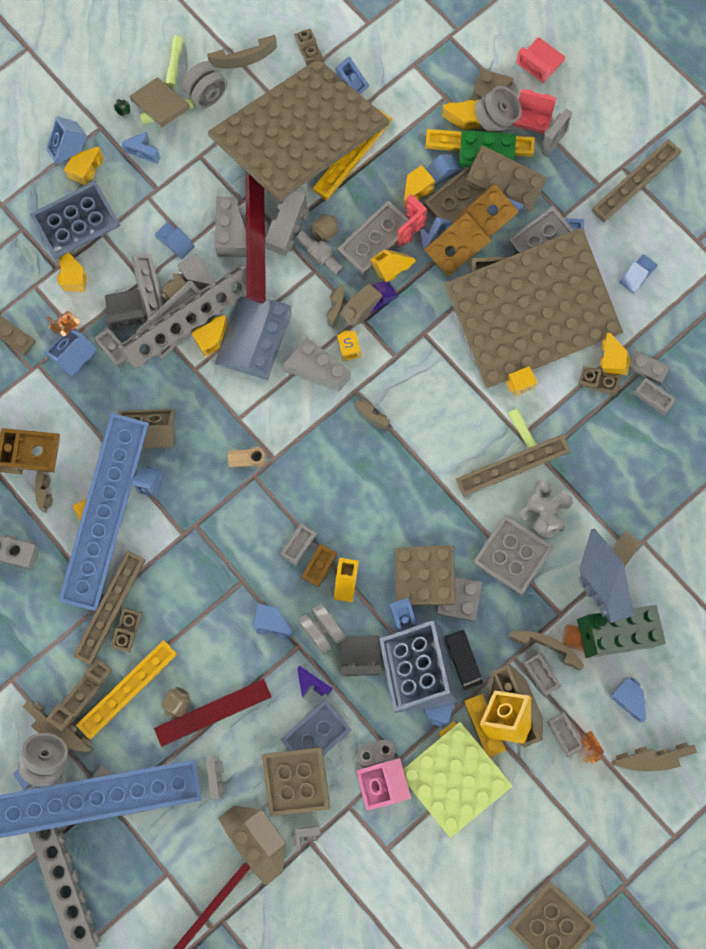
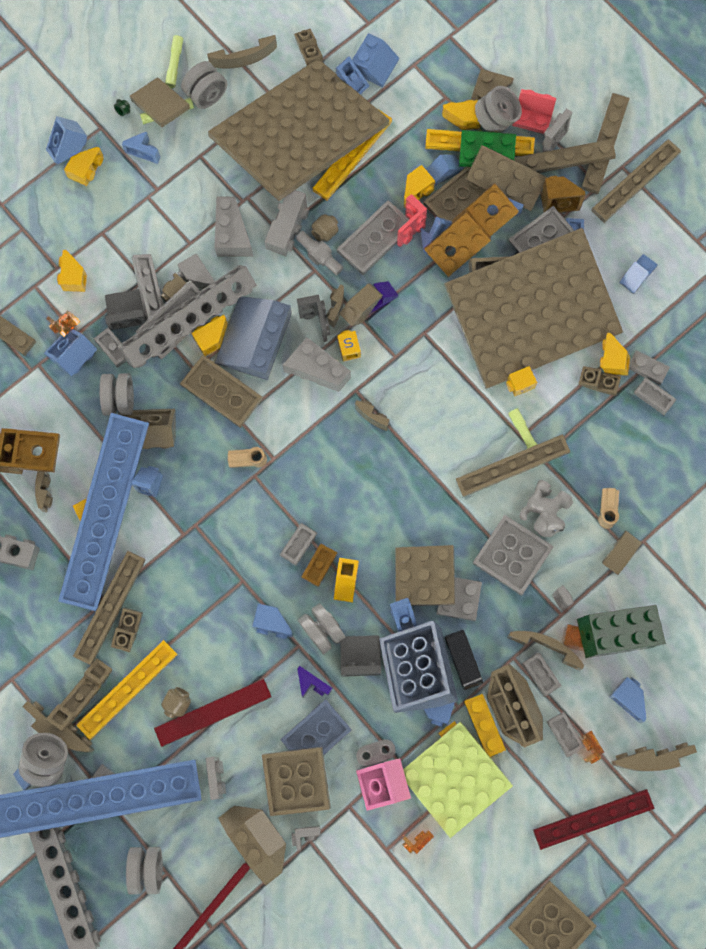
sand blue slope [30,181,121,260] -> none
medium blue slope [155,222,195,259] -> none
dark red tile [246,173,266,304] -> none
yellow slope [370,249,416,282] -> none
yellow slope [480,690,531,744] -> none
coral bracket [516,37,565,83] -> none
sand blue slope [579,528,634,623] -> none
none -> light grey wheel [99,373,134,416]
none -> light grey wheel [126,847,163,894]
none -> dark tan plate [180,355,263,428]
none -> dark grey bracket [297,294,330,342]
none -> medium blue slope [352,33,399,87]
none -> clear orange bracket [402,830,434,854]
none -> dark tan plate [514,139,616,173]
none -> dark red tile [533,789,655,850]
none -> pearl gold slope [541,176,586,213]
none -> light grey plate [552,585,574,611]
none -> dark tan plate [581,93,630,194]
none -> tan piece [598,488,619,529]

